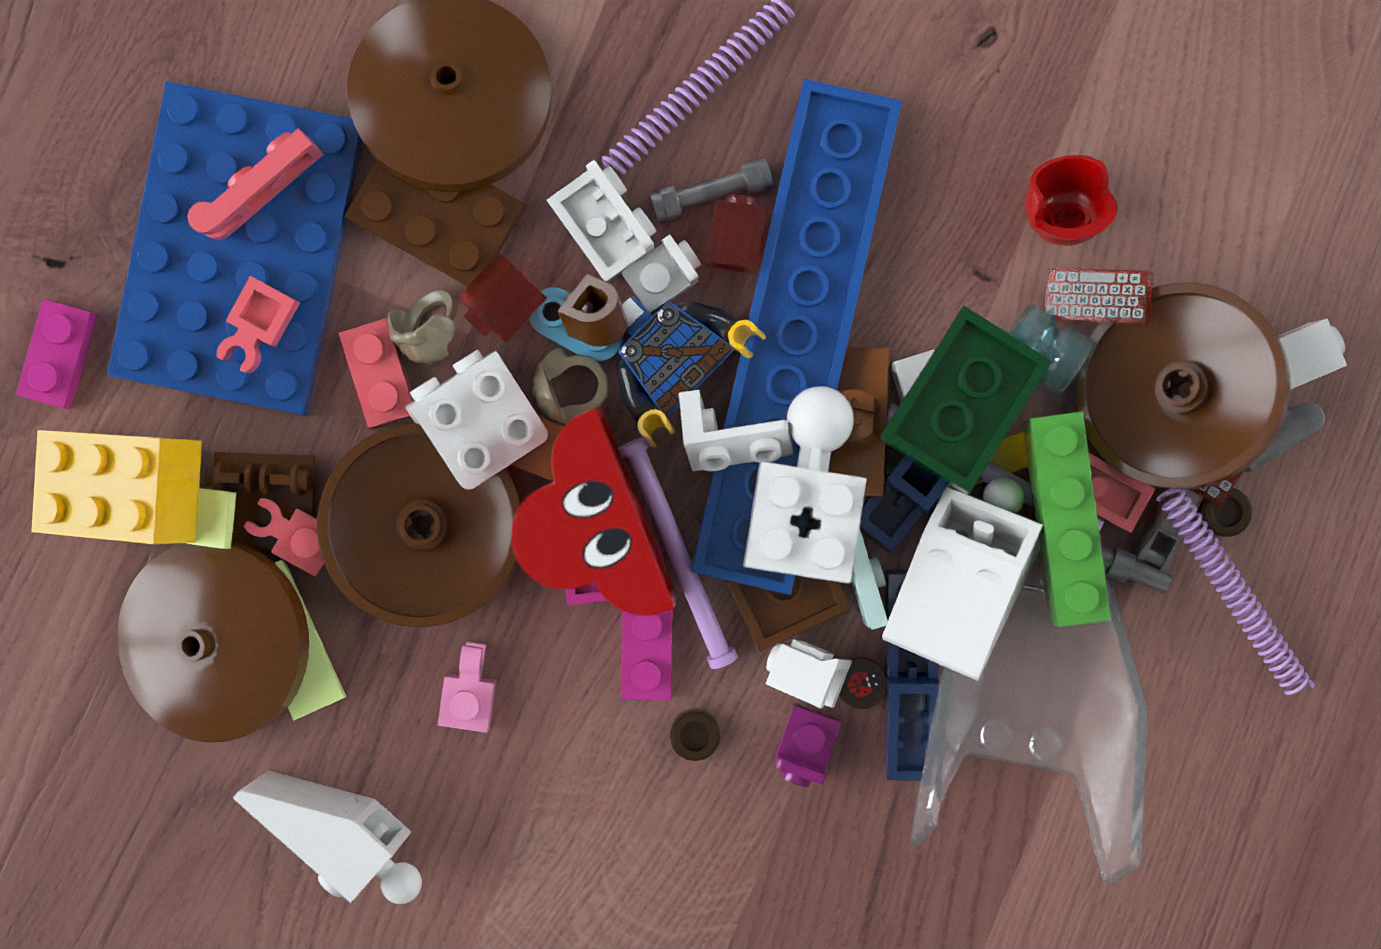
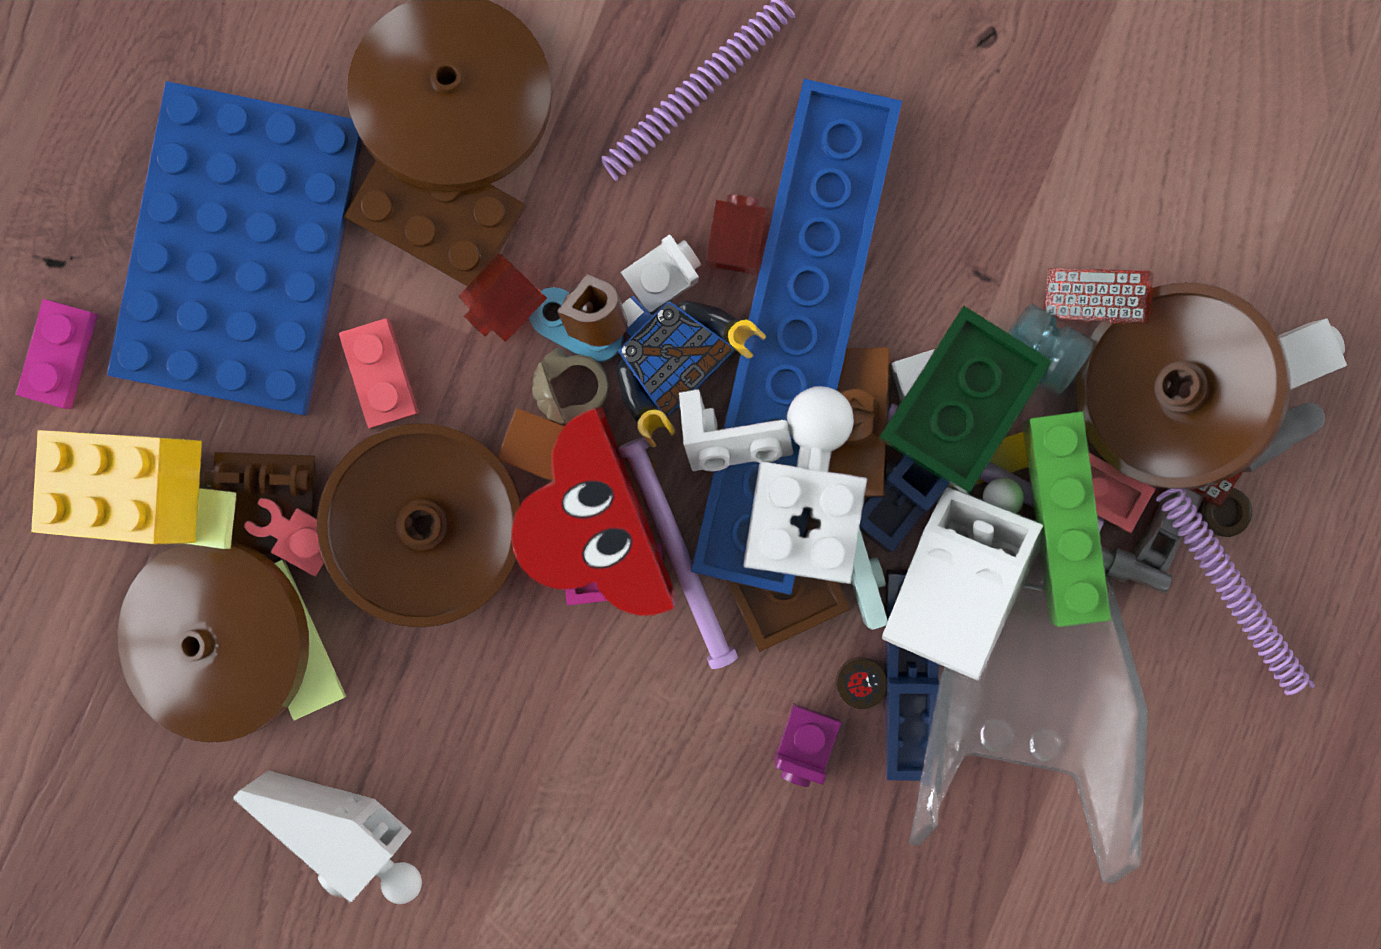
coral plate [188,128,324,240] -> none
coral plate [217,276,300,374] -> none
dark tan piece [387,290,457,365] -> none
white bracket [405,349,548,489] -> none
bright pink plate [438,641,497,733] -> none
white bracket [547,160,657,283] -> none
dark pink plate [621,609,673,701] -> none
flat silver bar [650,158,774,223] -> none
dark brown tile [670,708,720,761] -> none
white window [766,640,852,708] -> none
red helmet [1025,155,1118,246] -> none

